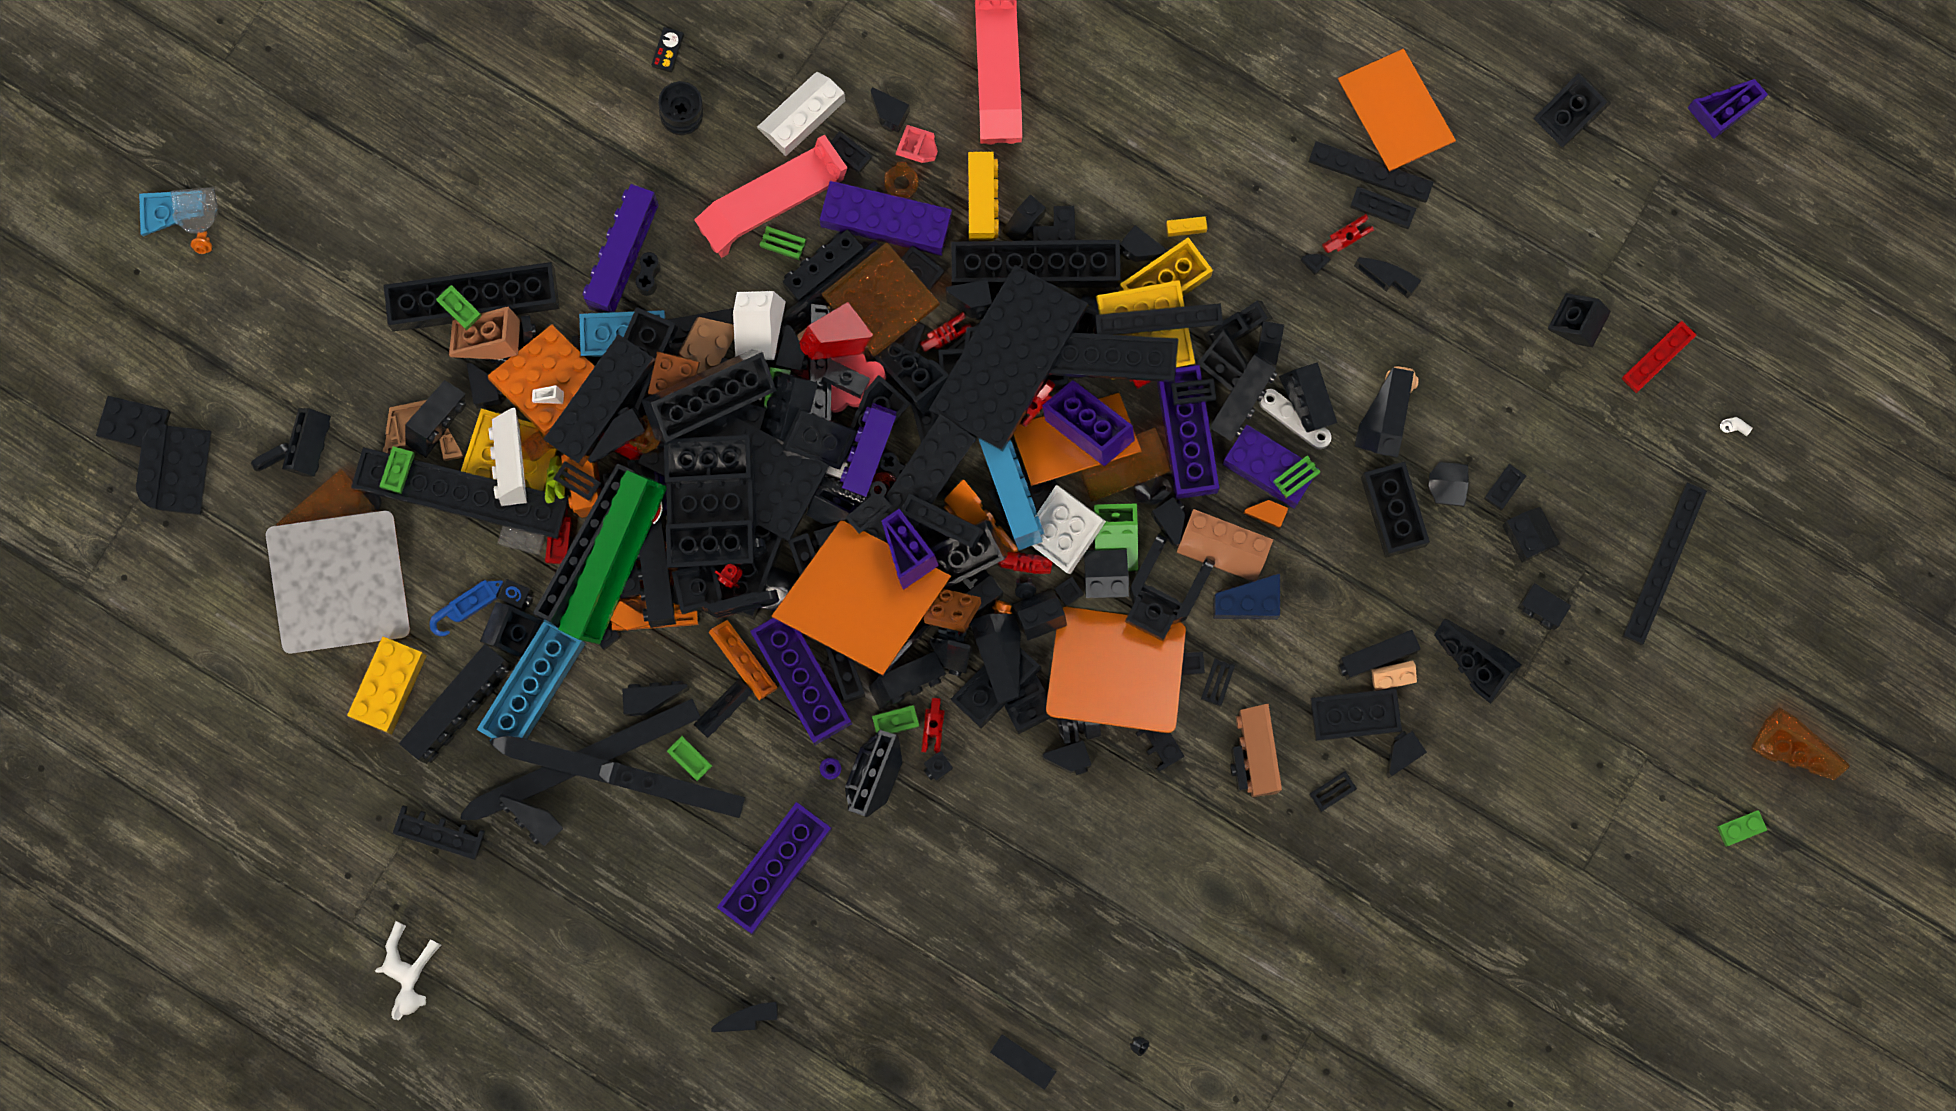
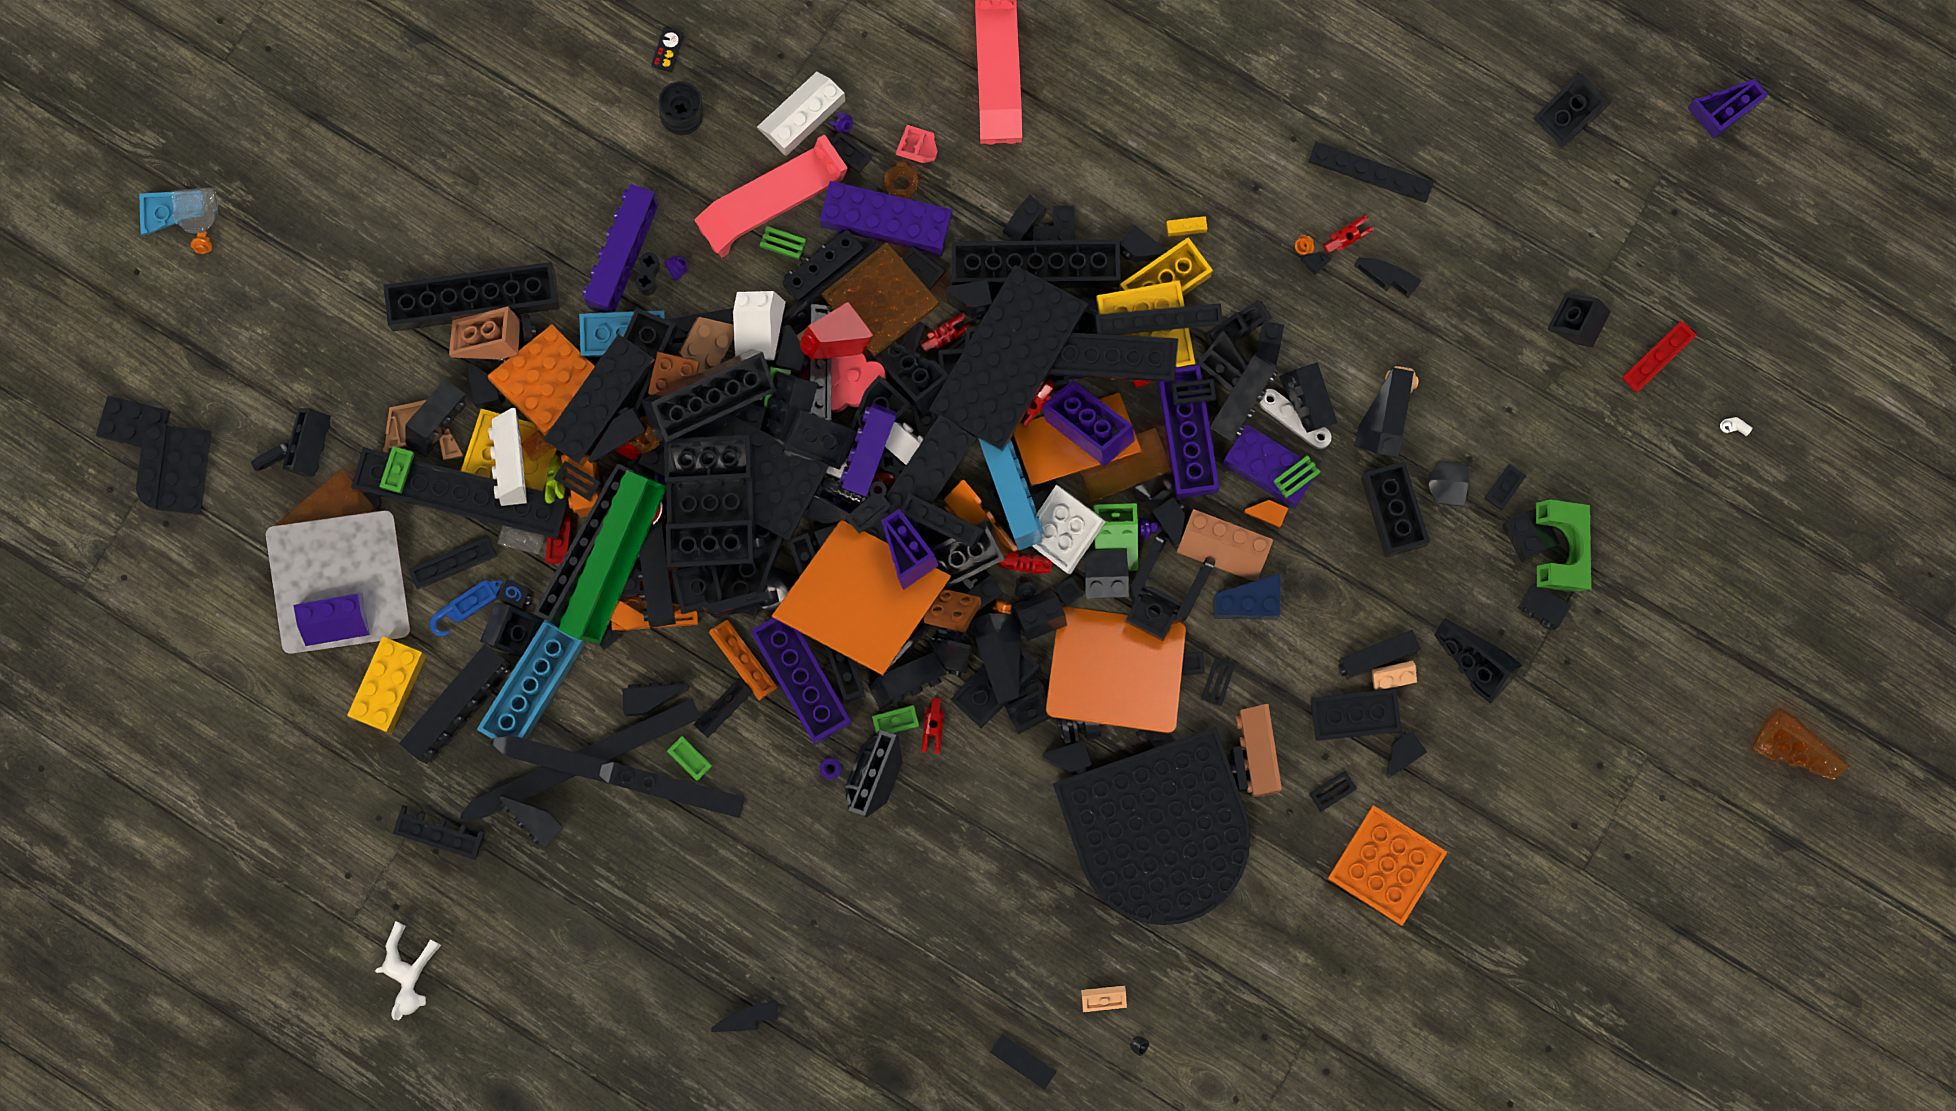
bright green plate [436,285,482,331] -> none
white piece [532,385,564,404] -> none
red hinge [715,564,742,588] -> none
dark purple brick [717,802,832,935] -> none
black plate [822,360,870,399] -> none
black slope [871,87,910,133] -> none
black bracket [924,751,953,782] -> none
yellow brick [968,152,998,241] -> none
orange piece [1338,49,1456,172] -> none
black plate [1350,187,1416,229] -> none
black plate [1622,482,1707,645] -> none
bright green plate [1717,810,1767,847] -> none
none -> dark purple slope [293,593,370,646]
none -> black plate [409,536,497,590]
none -> dark purple plate [664,256,688,281]
none -> dark purple plate [830,112,853,134]
none -> white brick [885,422,924,465]
none -> black plate [1053,727,1250,925]
none -> light nougat plate [1081,986,1127,1012]
none -> dark purple plate [1138,518,1160,540]
none -> orange plate [1295,235,1315,255]
none -> orange plate [1327,805,1447,926]
none -> bright green arch [1536,500,1591,592]

